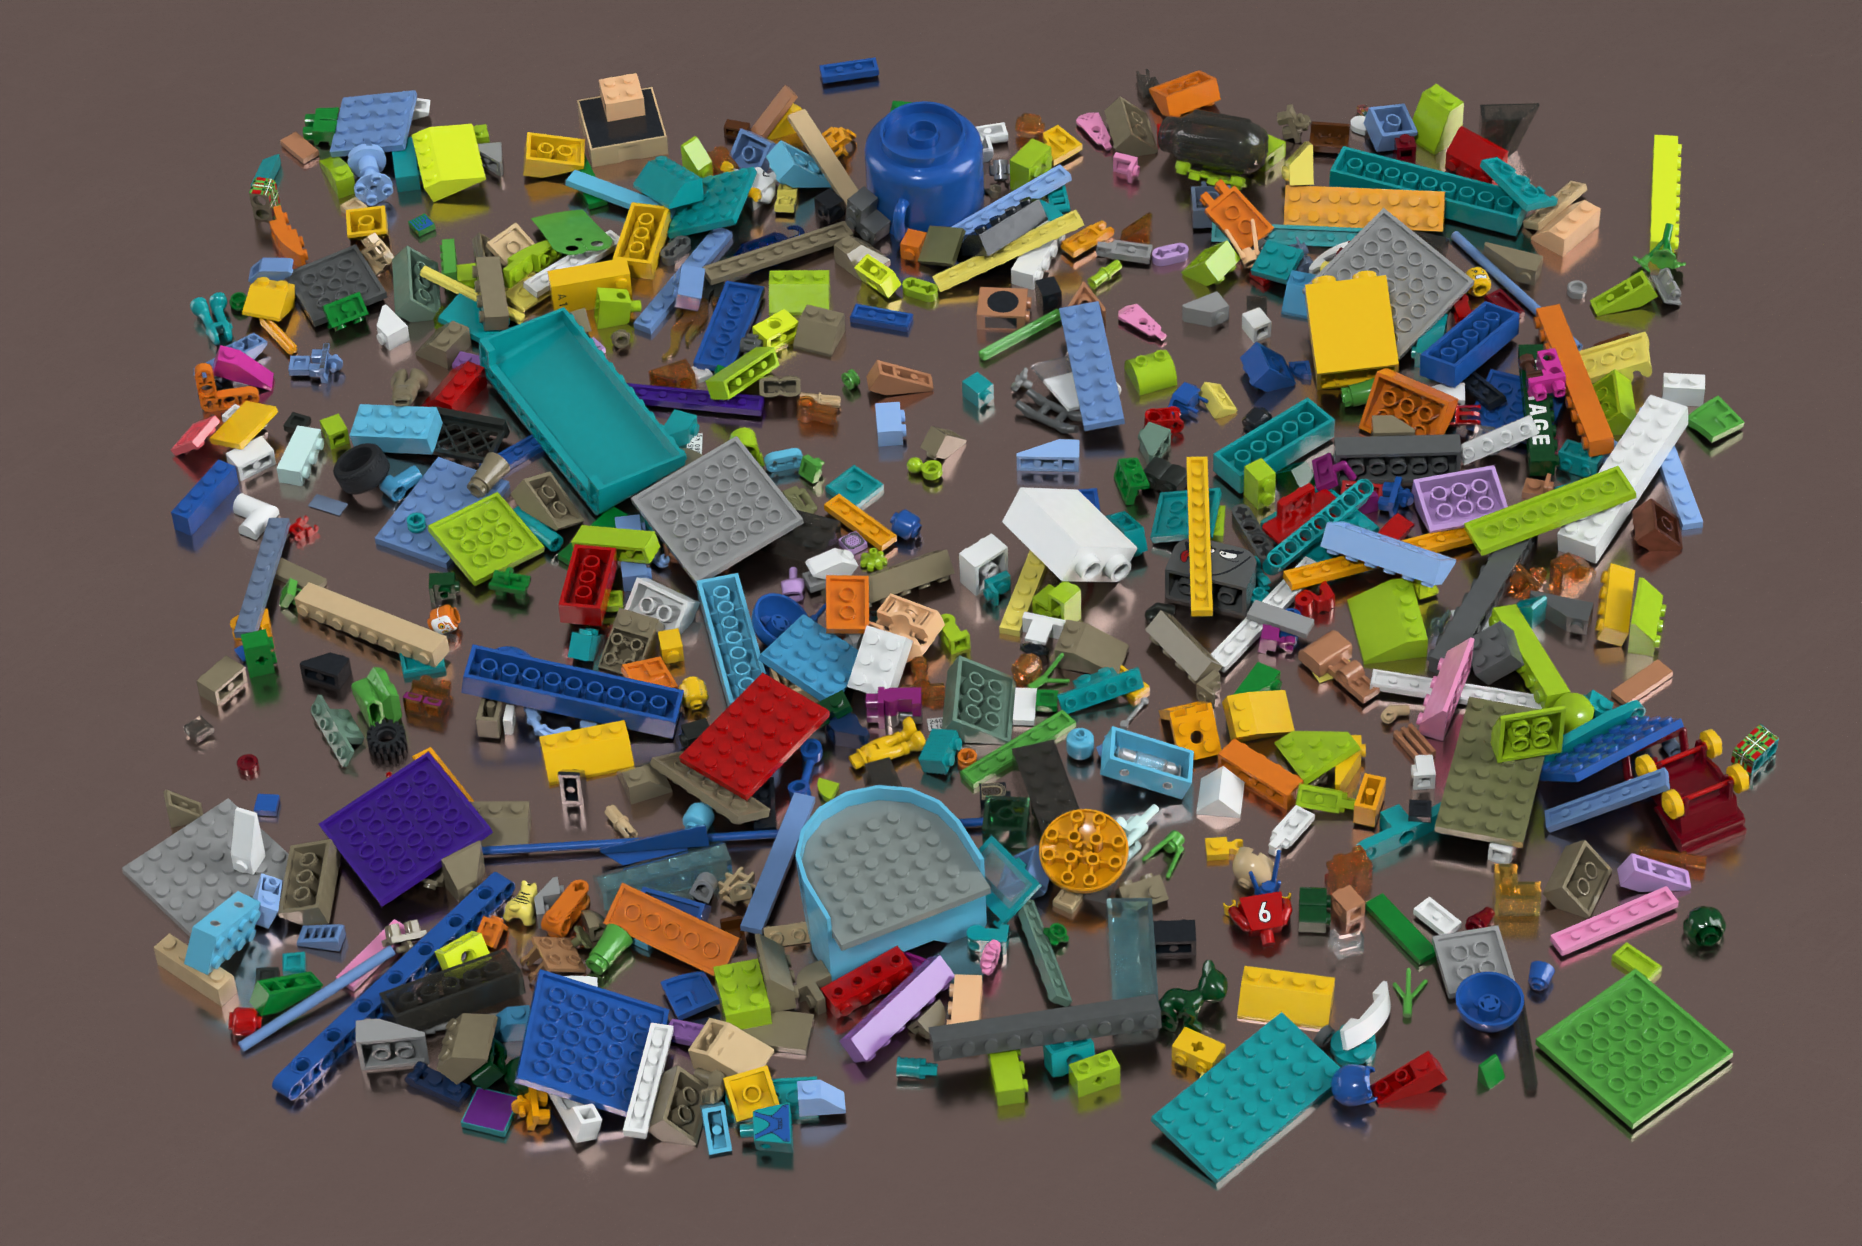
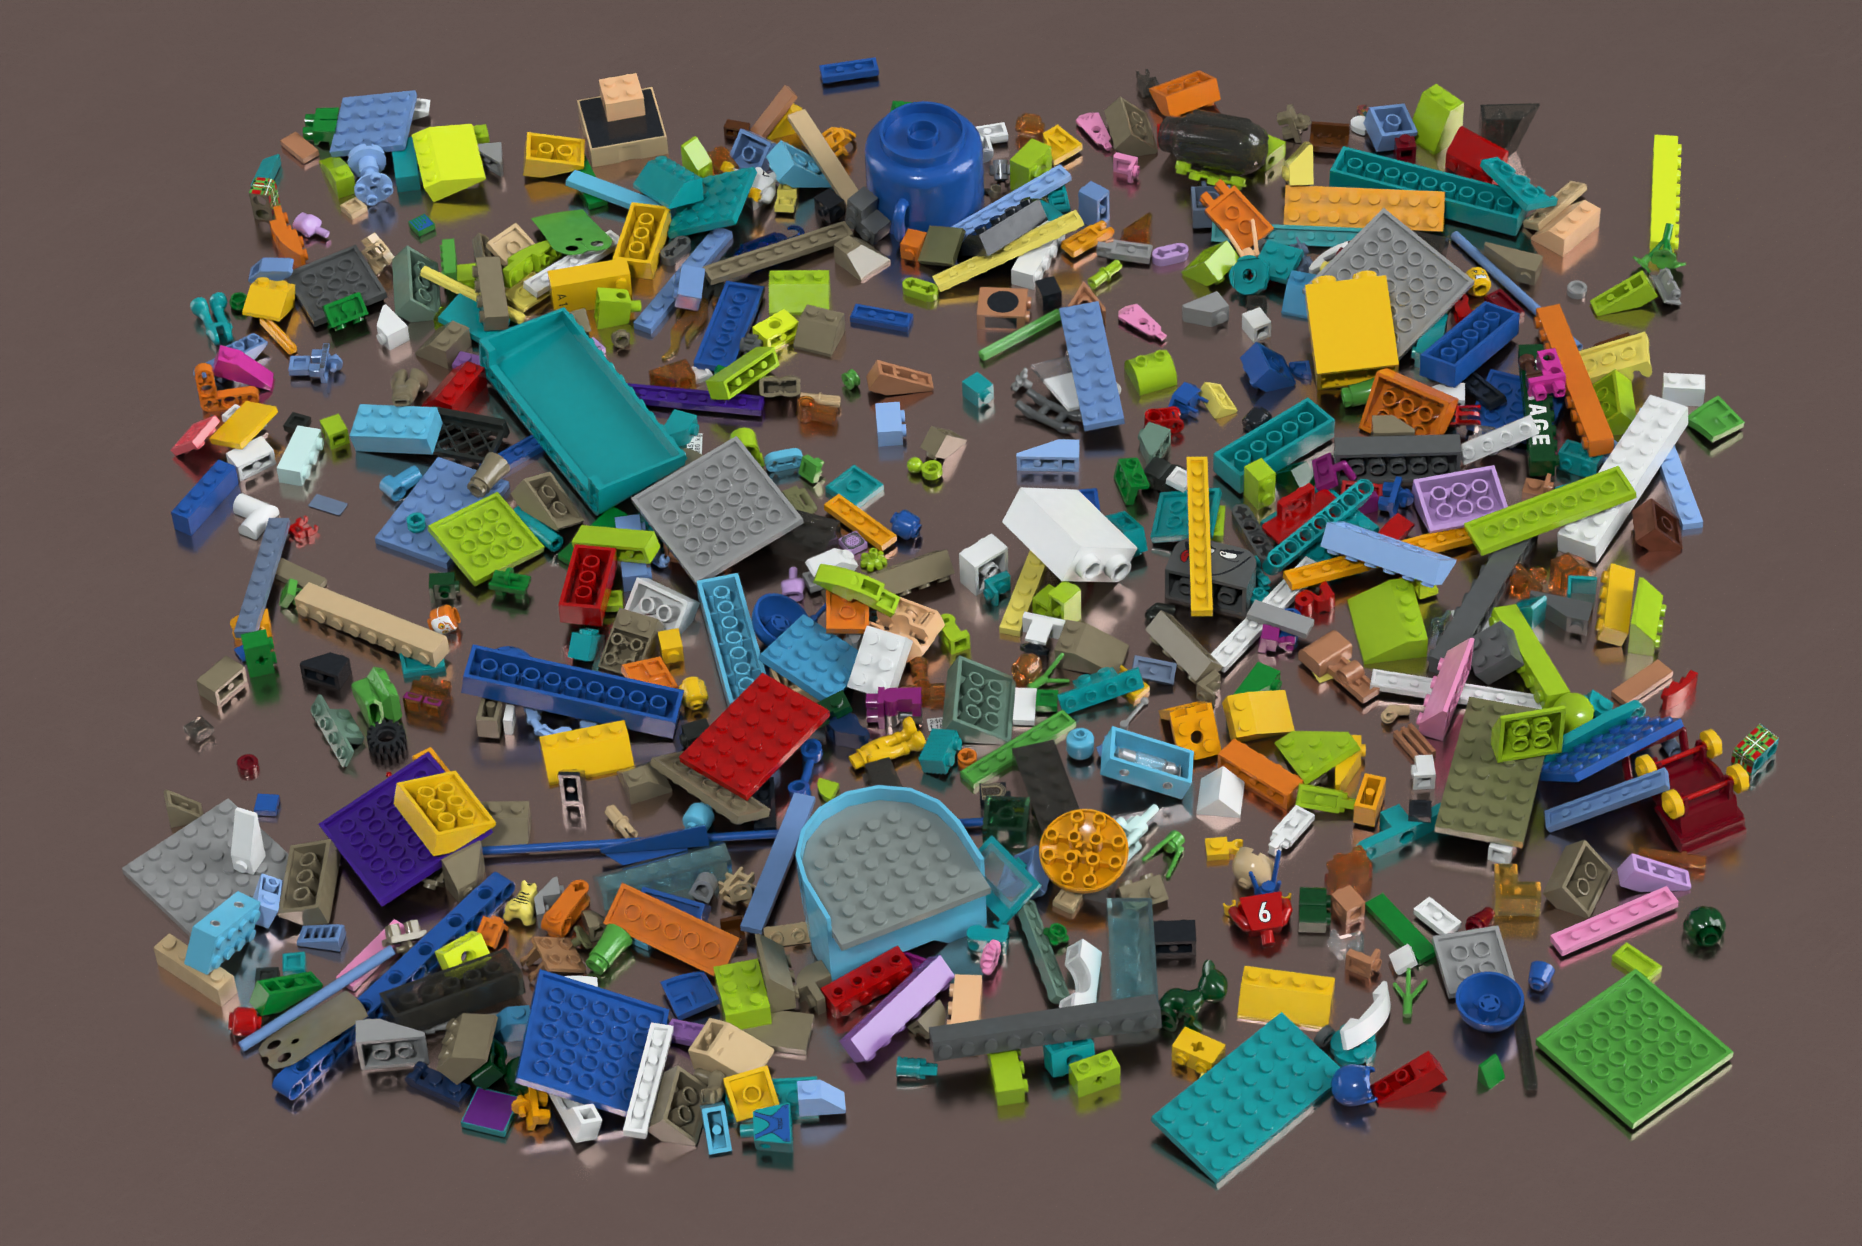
black tyre [333,443,390,495] -> none
yellow slope [346,205,389,240] -> none
neon yellow brick [854,254,902,298] -> none
none -> dark tan piece [258,991,368,1069]
none -> lavender piece [293,212,330,238]
none -> yellow slope [393,770,496,856]
none -> lime slope [813,564,900,617]
none -> white arch [1059,939,1102,1008]
none -> medium blue brick [1078,181,1110,225]
none -> sand blue plate [1132,655,1177,686]
none -> white tile [1166,466,1187,493]
none -> teal plate [1229,255,1270,296]
none -> nougat bracket [1345,948,1382,979]
none -> white tile [1389,944,1418,975]
none -> teal bracket [1567,575,1597,598]
none -> red slope [1661,670,1698,711]

